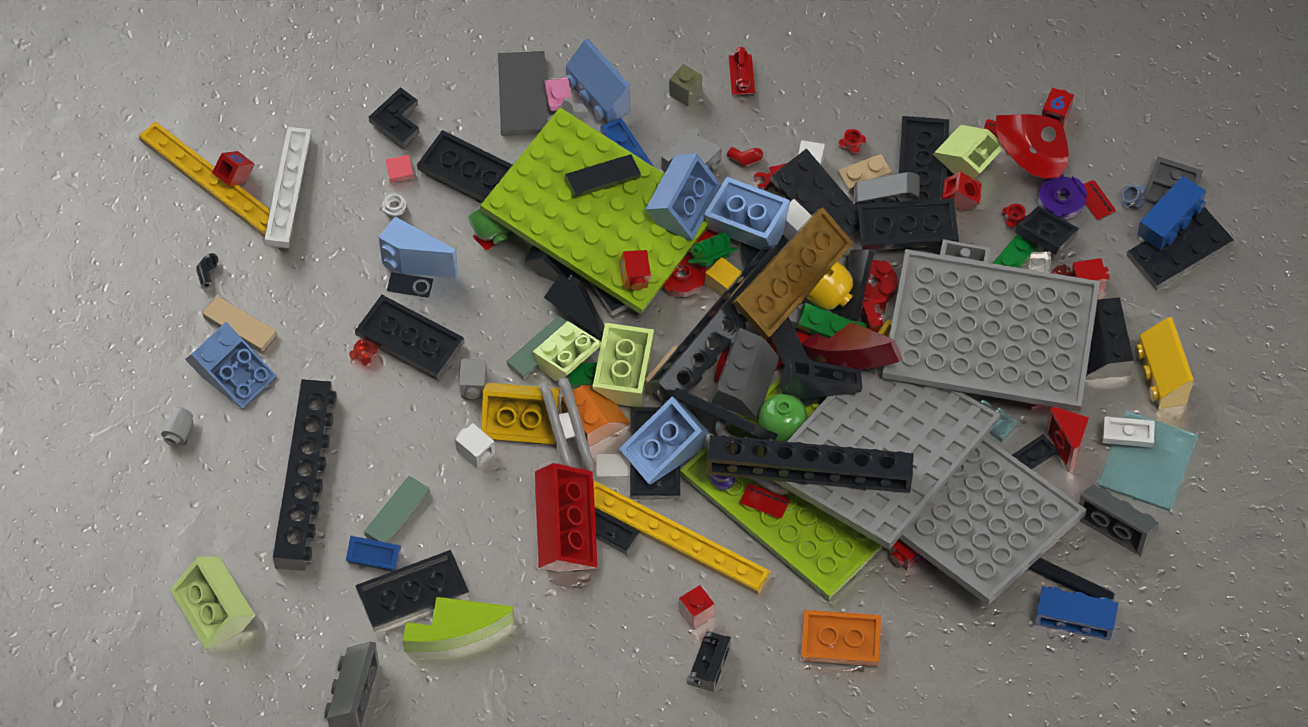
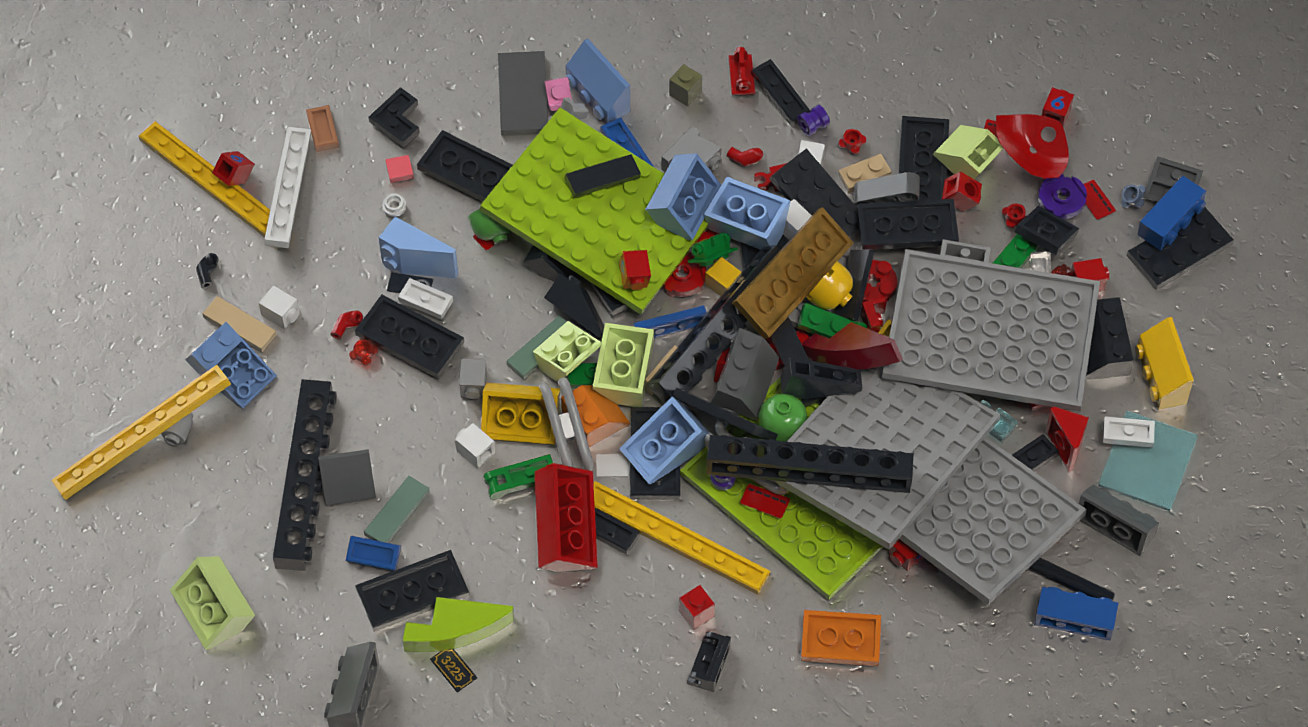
none -> yellow tile [51,365,231,500]
none -> white brick [259,285,299,329]
none -> nougat tile [306,105,339,152]
none -> dark grey slope [318,449,376,506]
none -> red arm [330,310,363,340]
none -> white plate [398,278,453,320]
none -> black sticker [430,649,478,693]
none -> green plate [483,454,553,500]
none -> blue tile [633,305,707,338]
none -> black tile [751,59,811,126]
none -> dark purple wheel [797,105,830,136]

